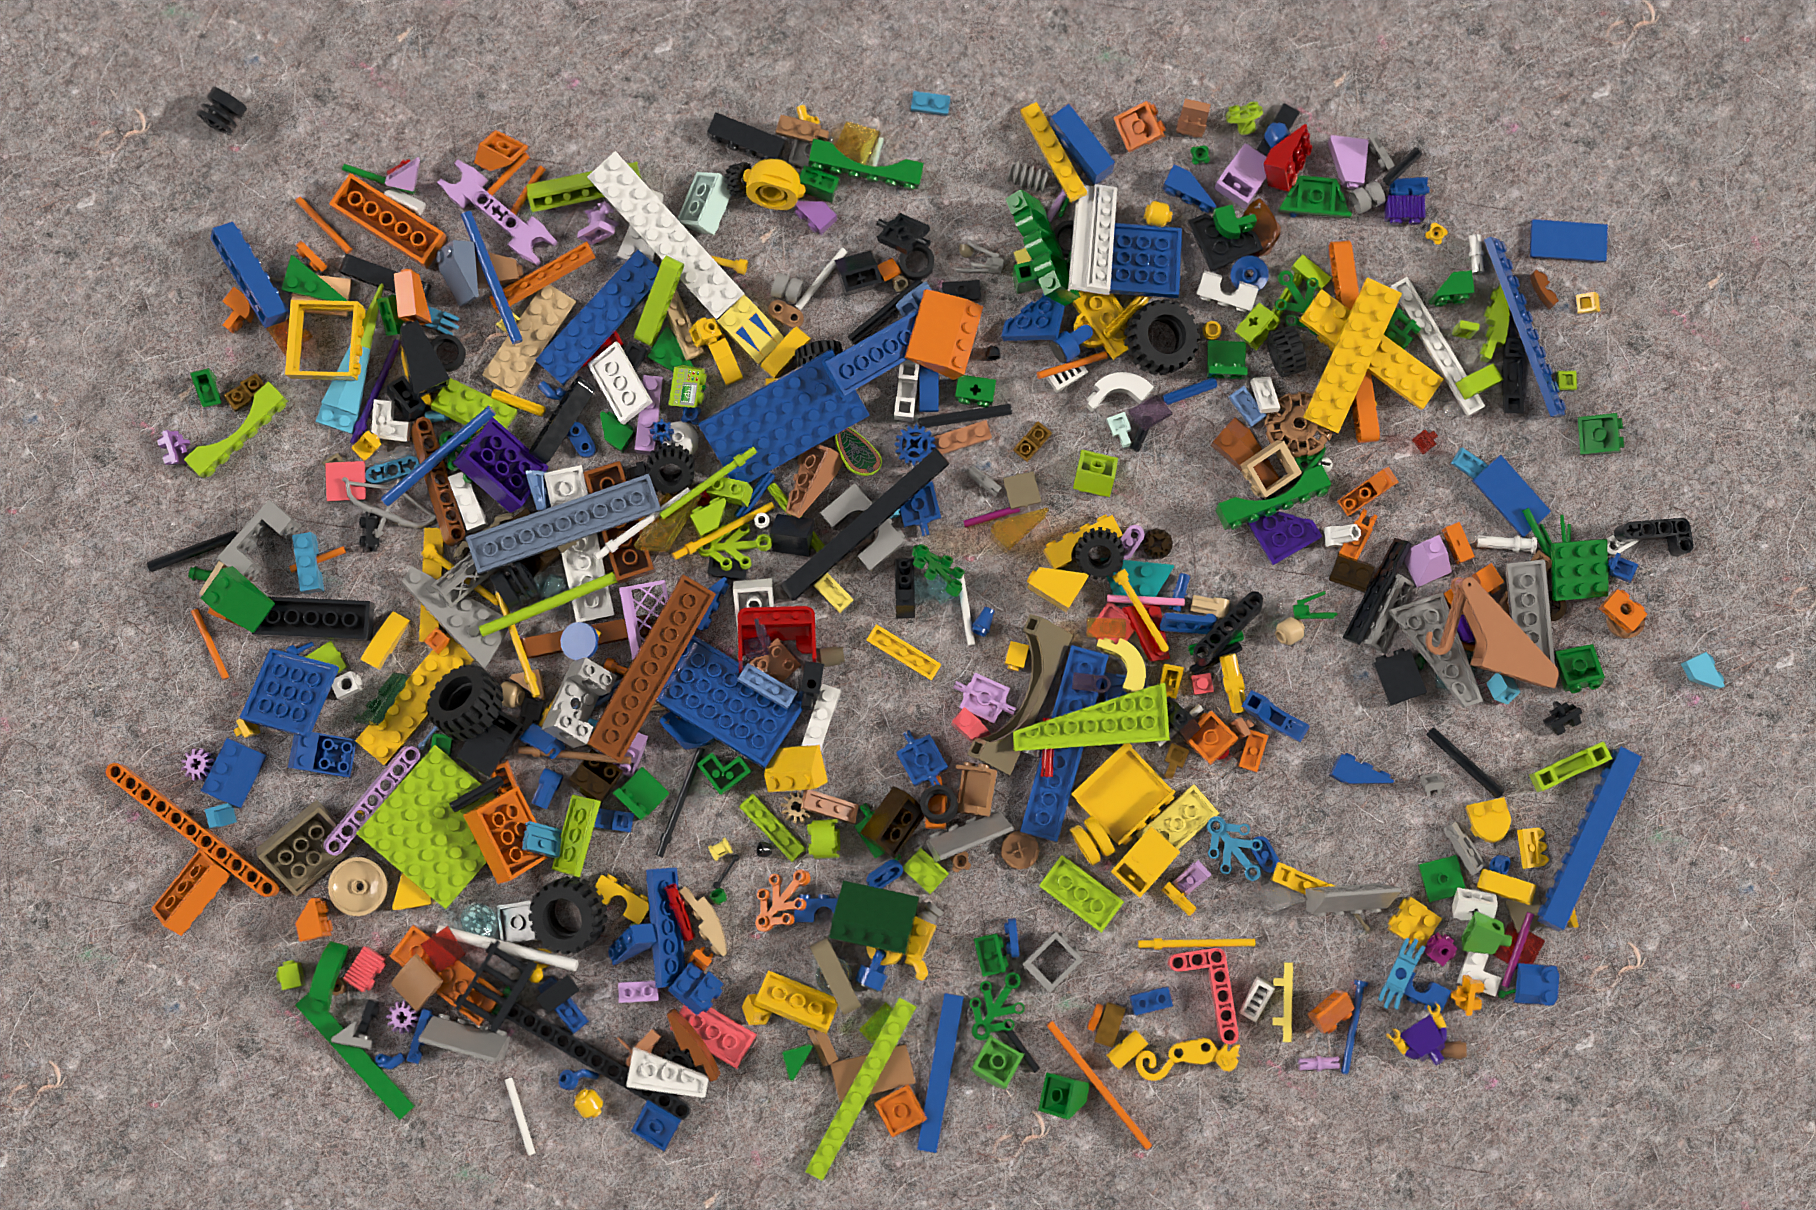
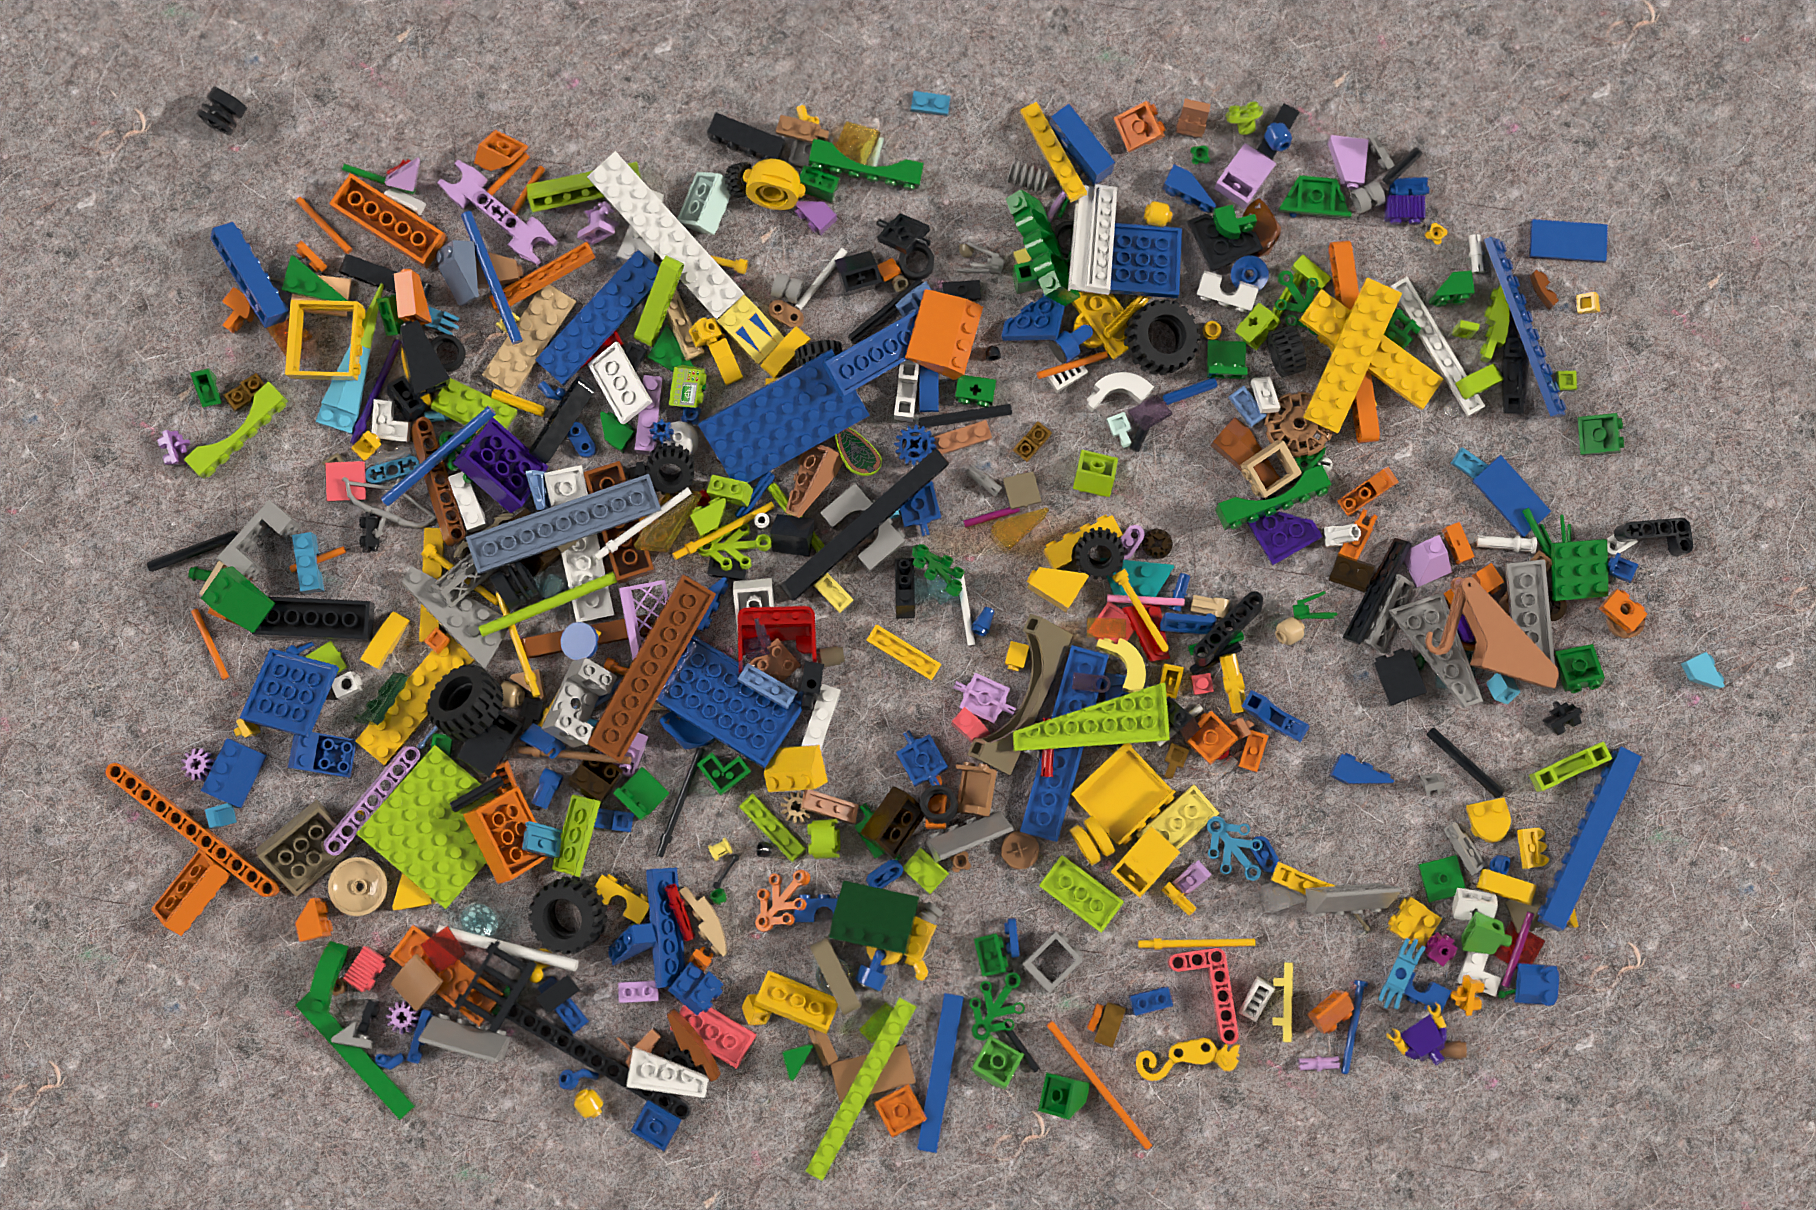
lime brick [276,960,306,990] -> none
plate [496,900,536,943] -> none
white bar [505,1078,535,1156] -> none
lime bar [659,446,757,520] -> none
yellow pin [1106,1029,1148,1070] -> none
red slope [1263,124,1312,192] -> none
clear red tile [1412,429,1438,455] -> none

